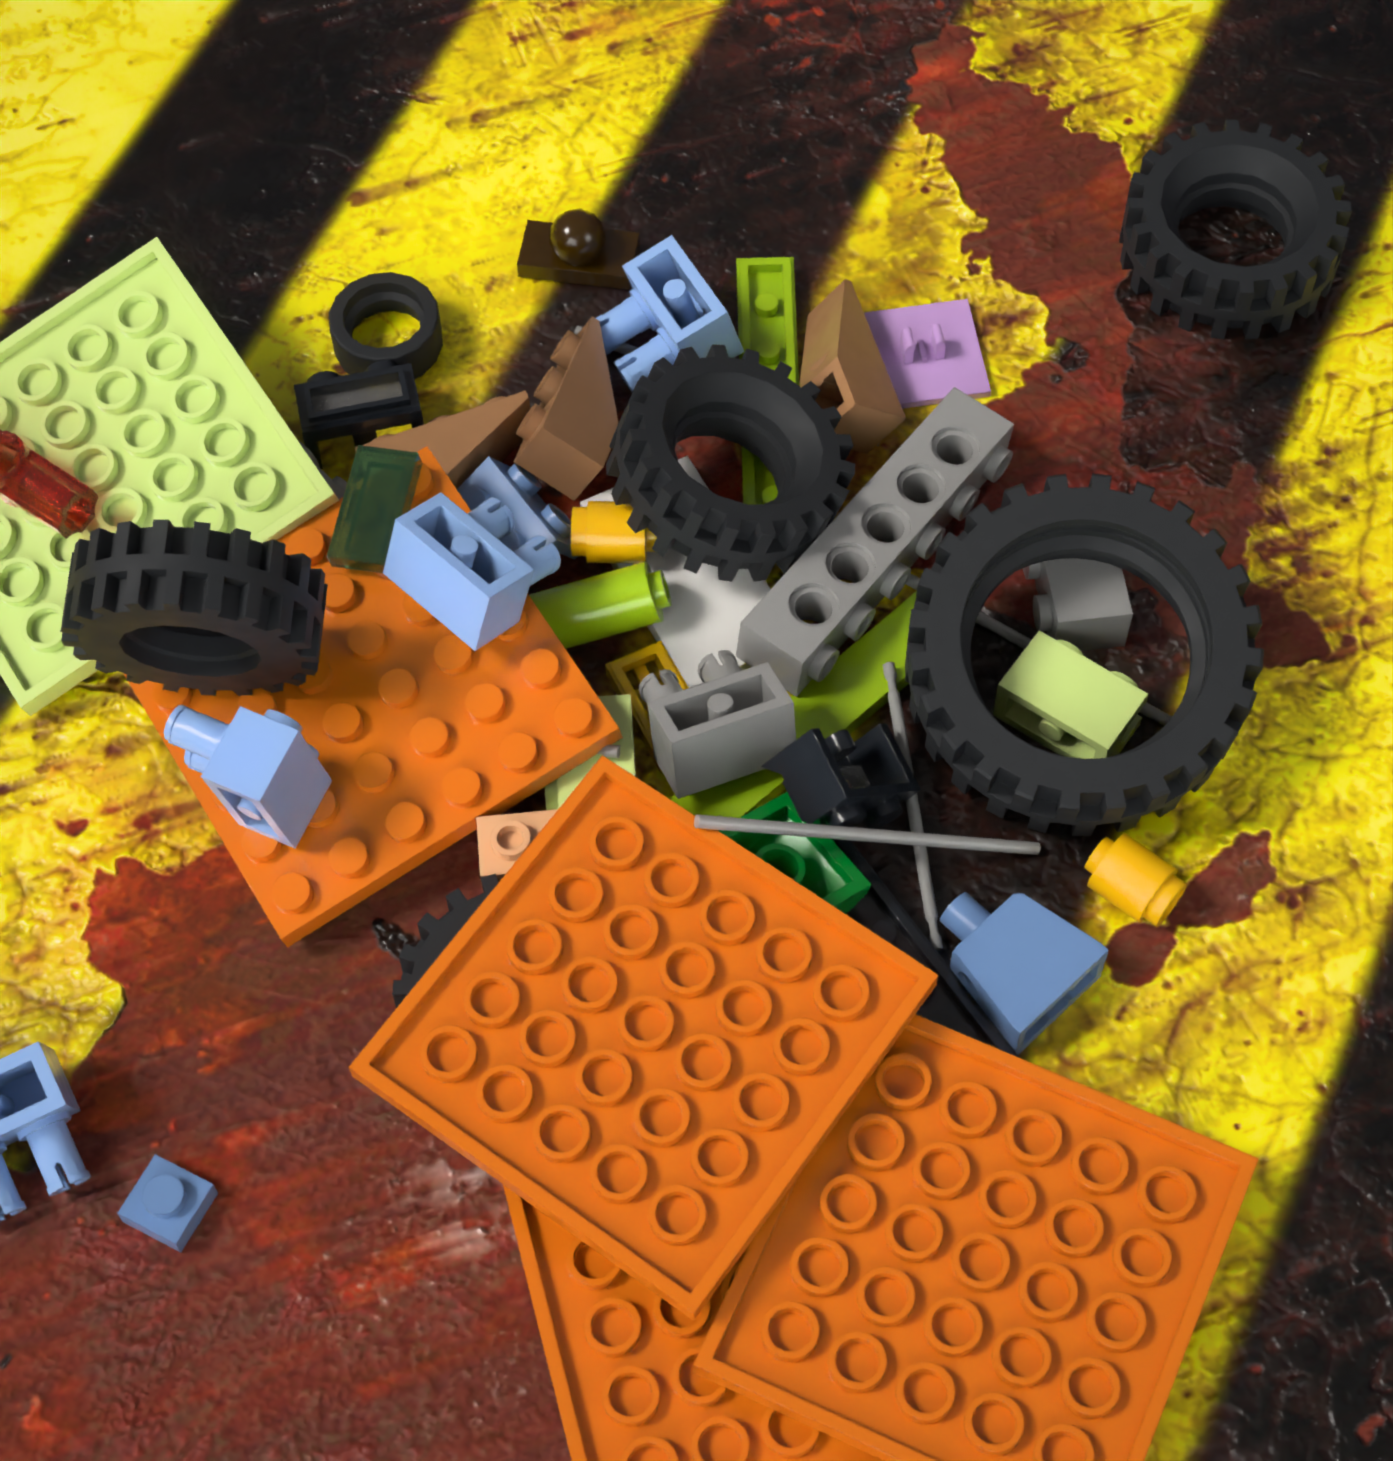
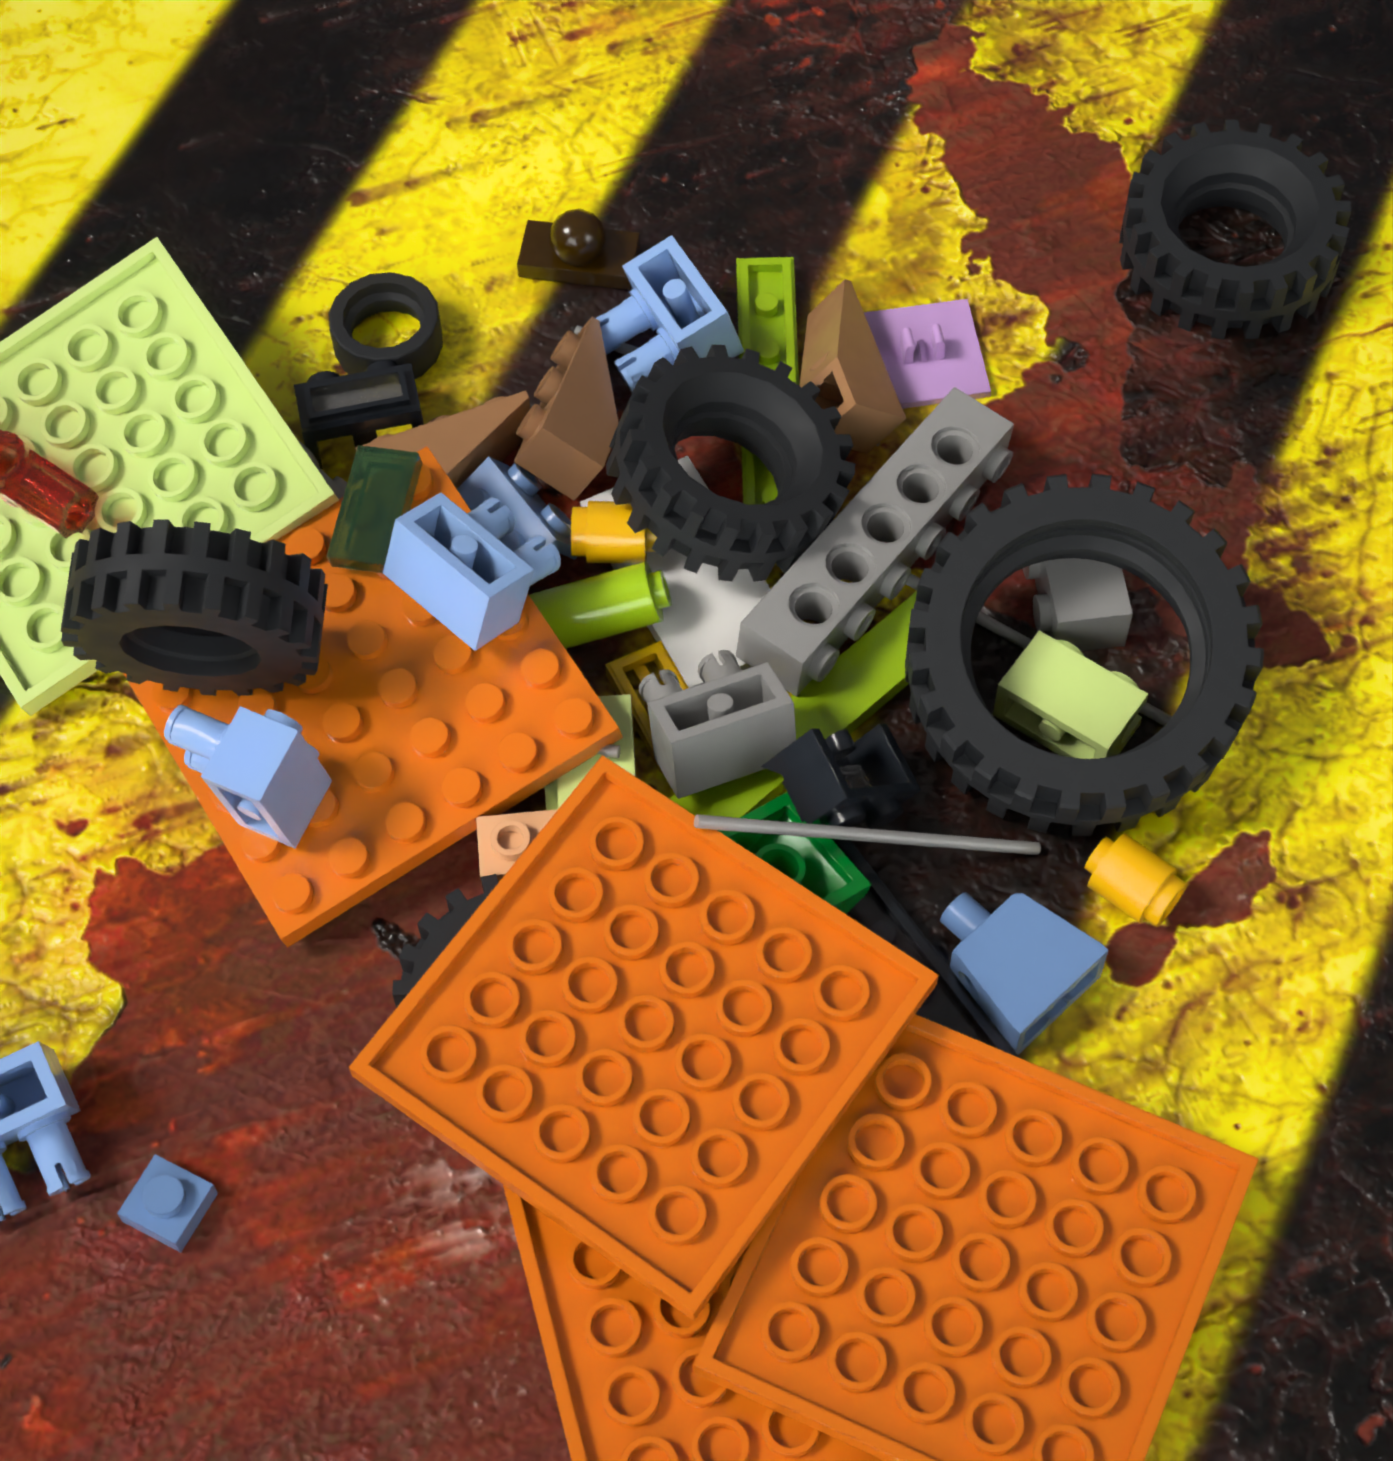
light grey piece [882,662,944,952] -> none

